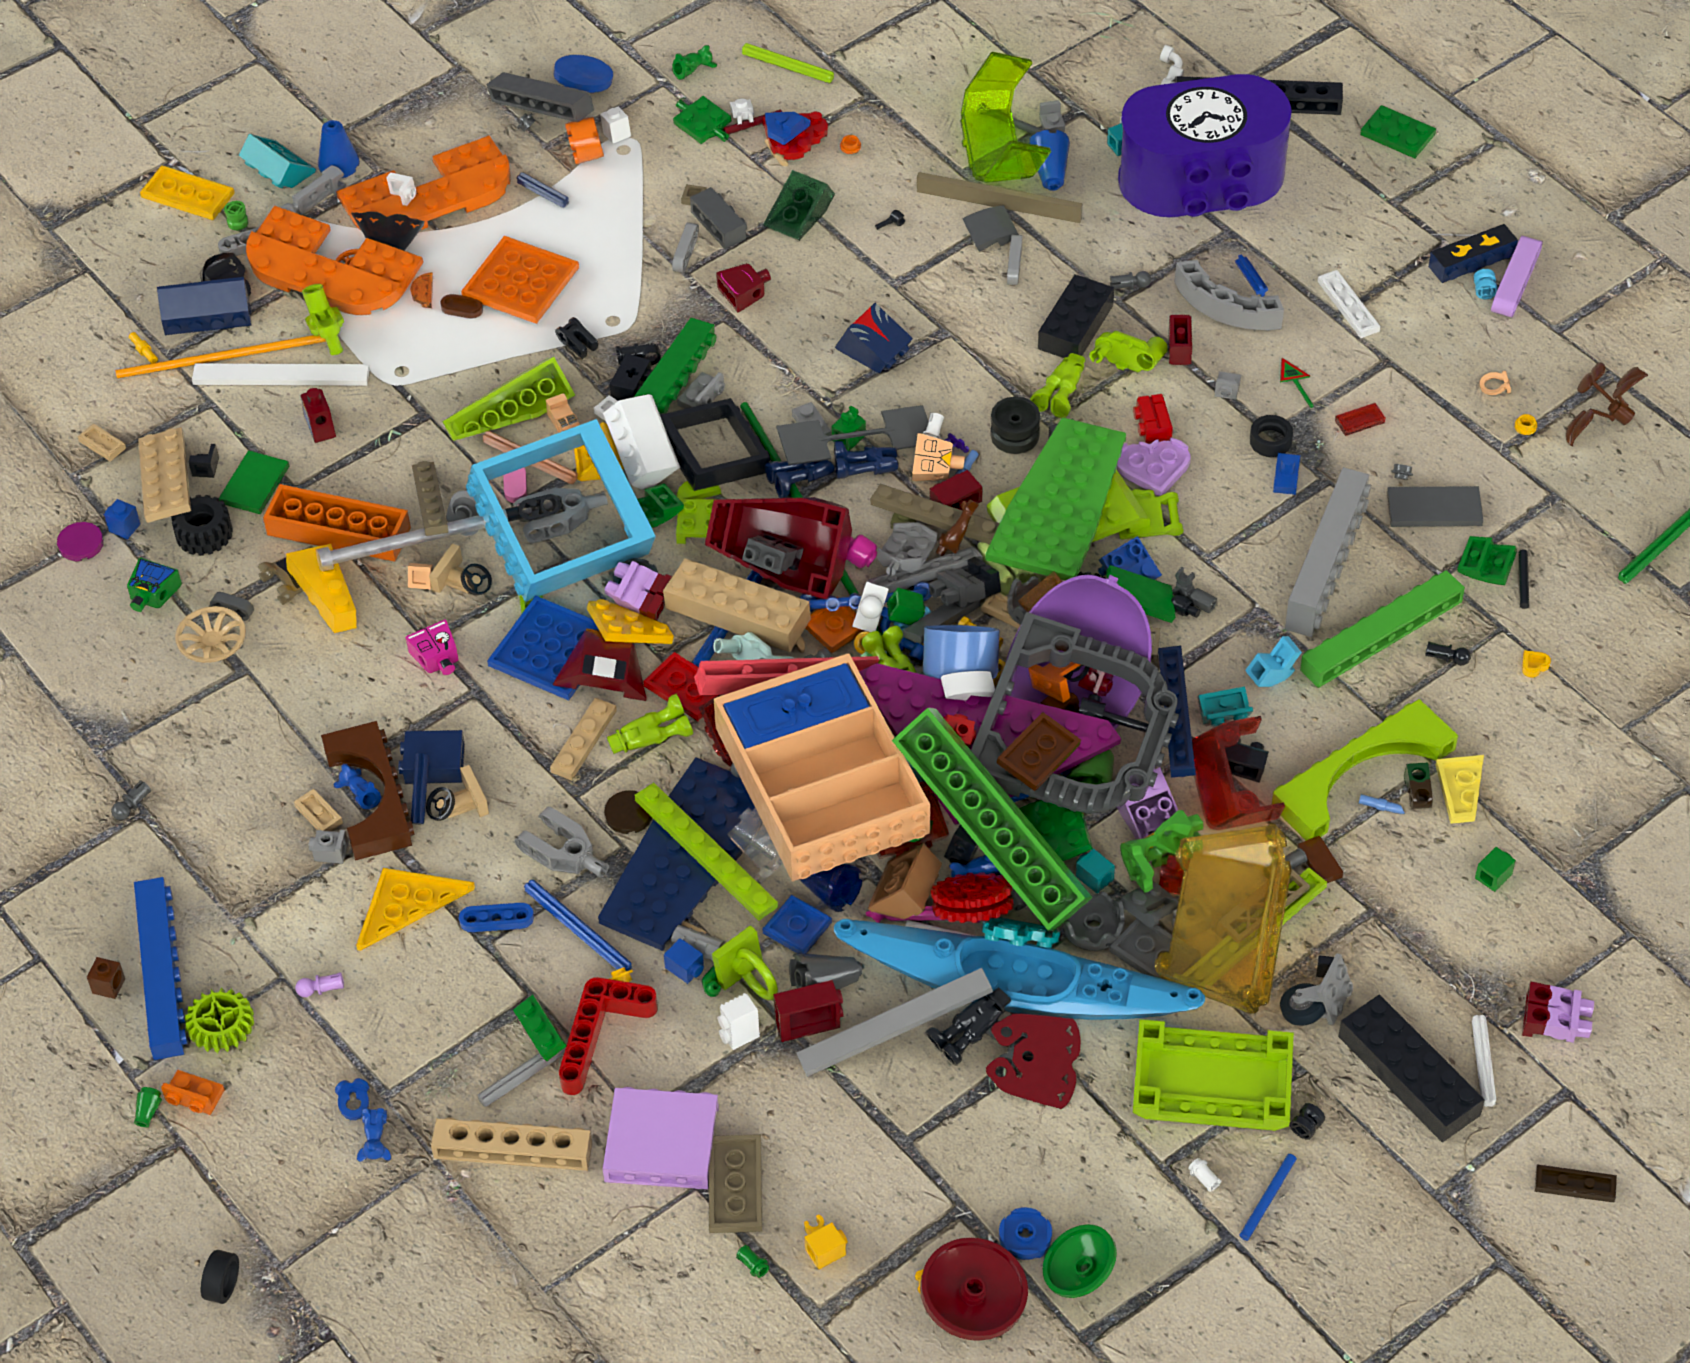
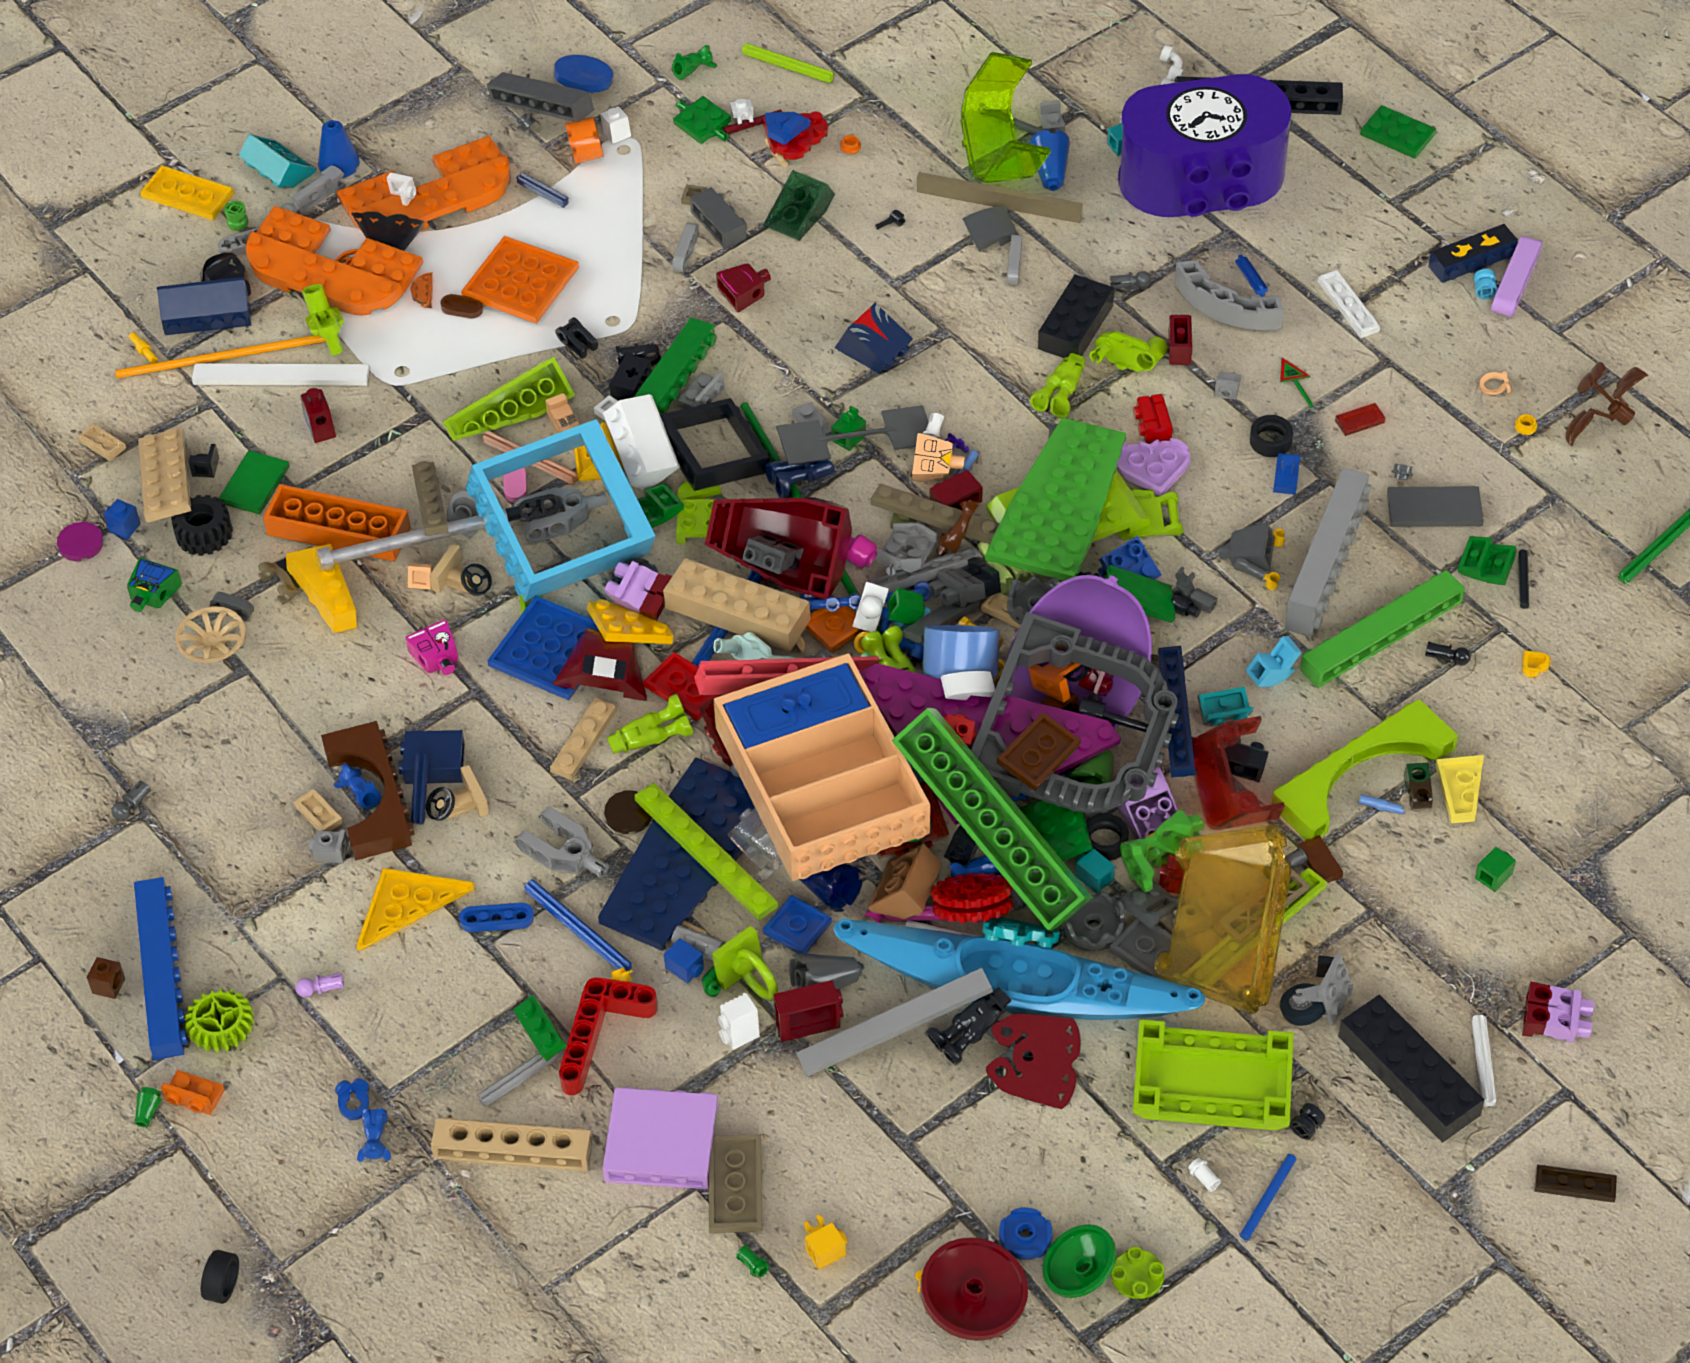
dark blue piece [834,441,899,479] -> none
pearl dark grey wheel [990,396,1040,454] -> none
clear orange tile [1018,571,1063,612] -> none
none -> black tyre [1086,813,1129,861]
none -> lime dish [1111,1246,1165,1299]
none -> dark grey torso [1218,523,1285,590]

